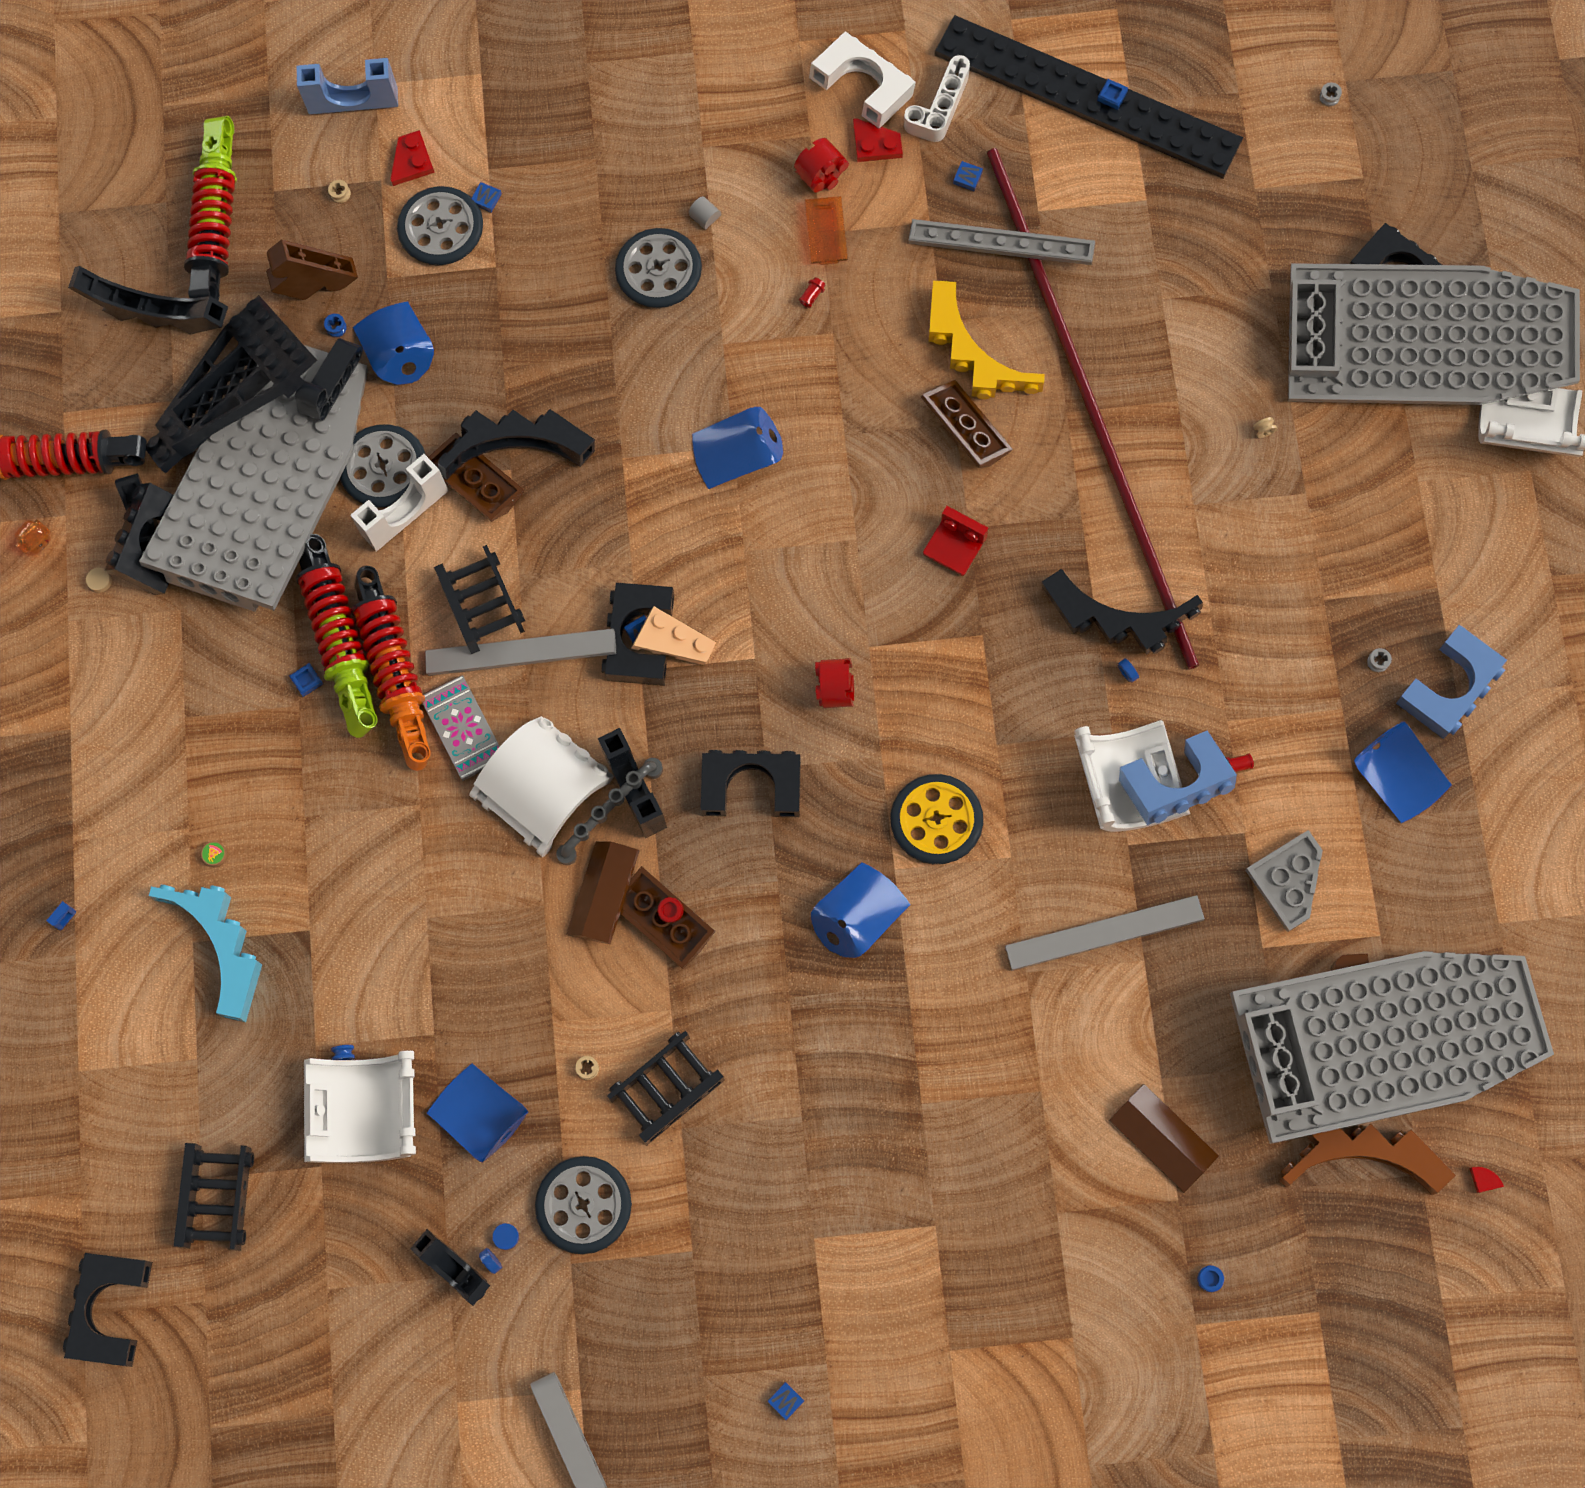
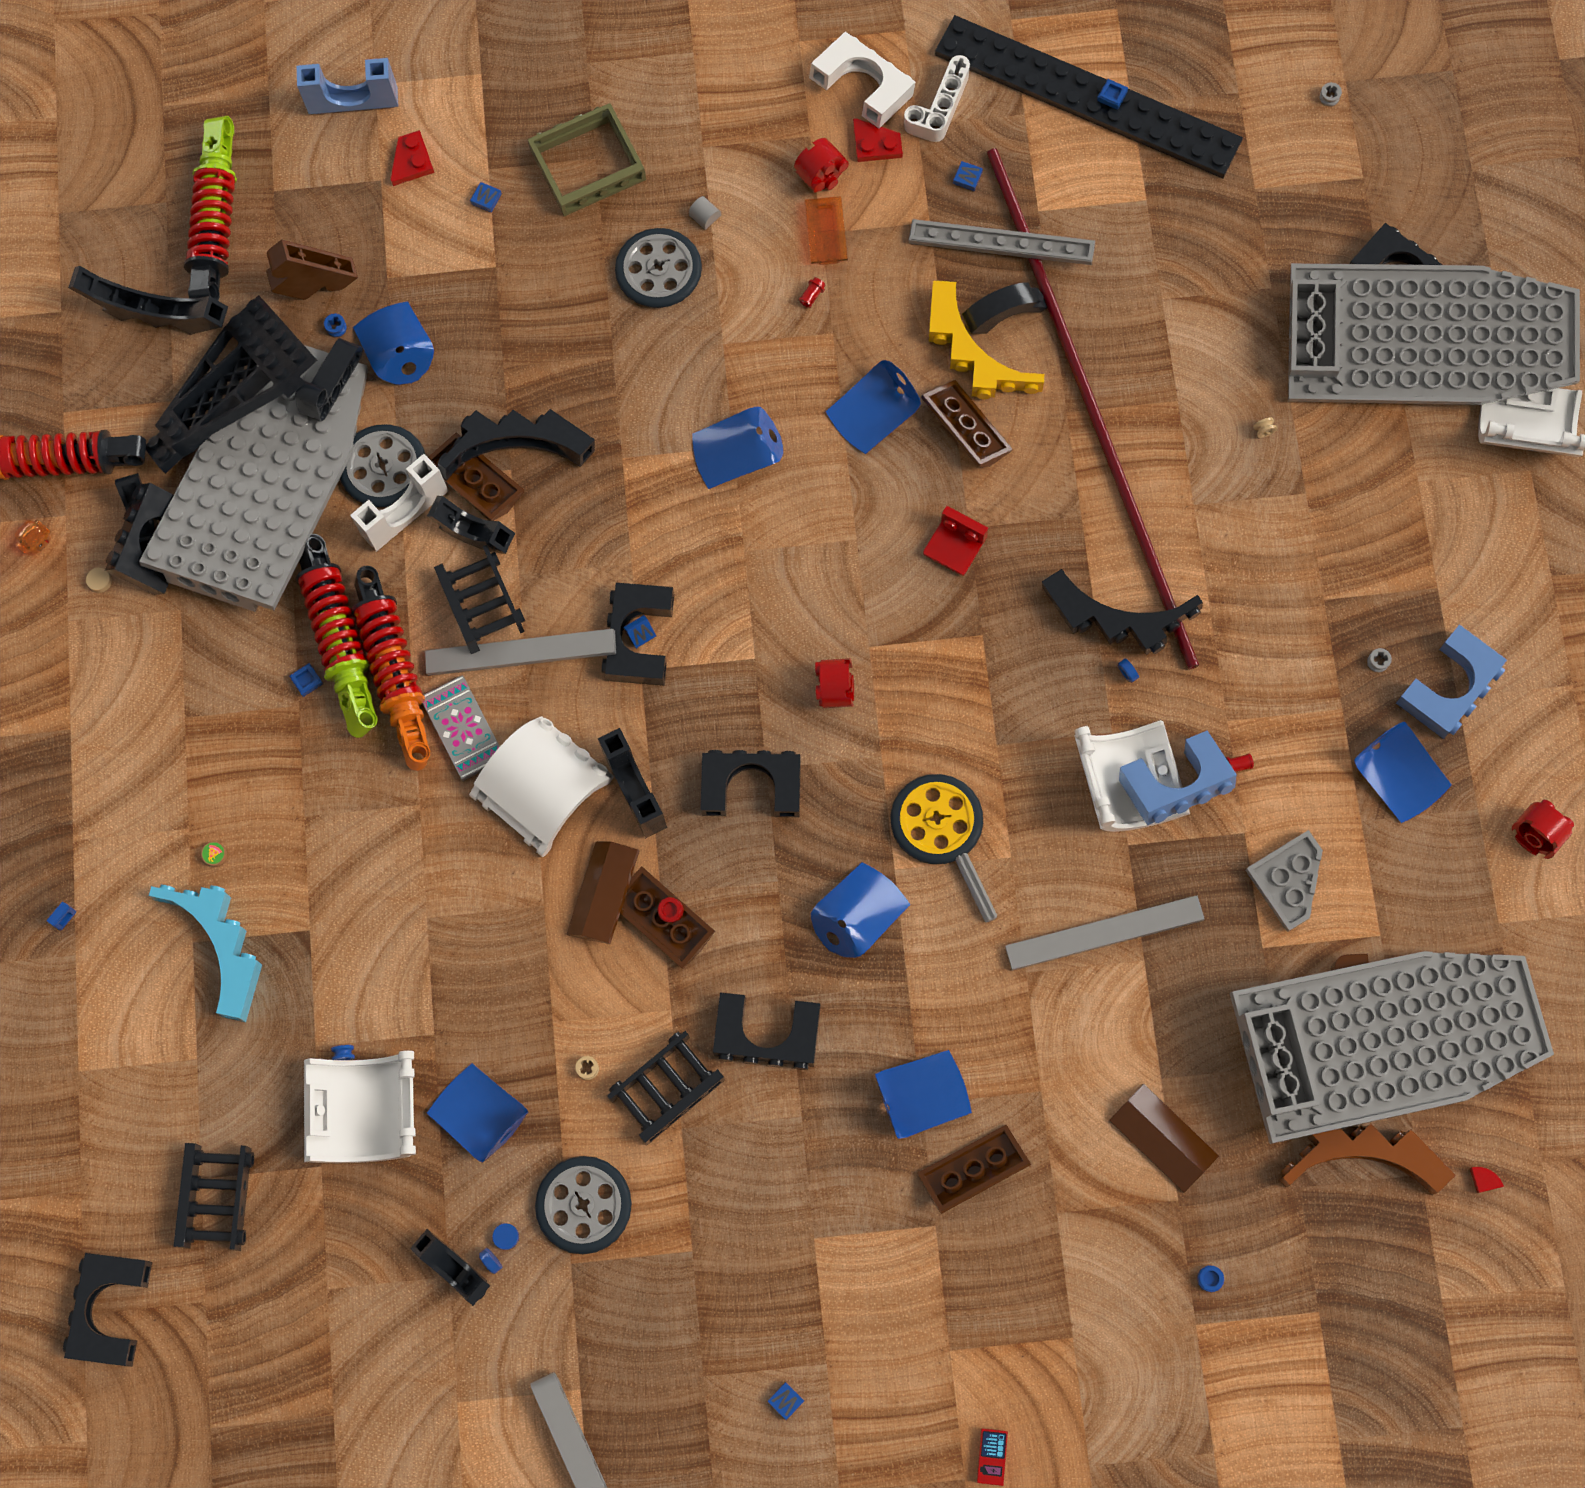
tan bush [328,180,351,203] -> none
wedge [397,186,483,265] -> none
dark grey bar [556,758,663,865] -> none
light nougat wing [631,607,716,665] -> none
none -> black arch [427,496,515,554]
none -> olive window [527,103,646,216]
none -> black arch [713,992,821,1070]
none -> blue piece [826,360,921,454]
none -> blue piece [875,1050,972,1139]
none -> reddish brown slope [917,1125,1031,1214]
none -> light grey axle [956,853,997,923]
none -> black arch [962,282,1047,334]
none -> tile [977,1428,1008,1486]
none -> red brick [1512,799,1574,859]

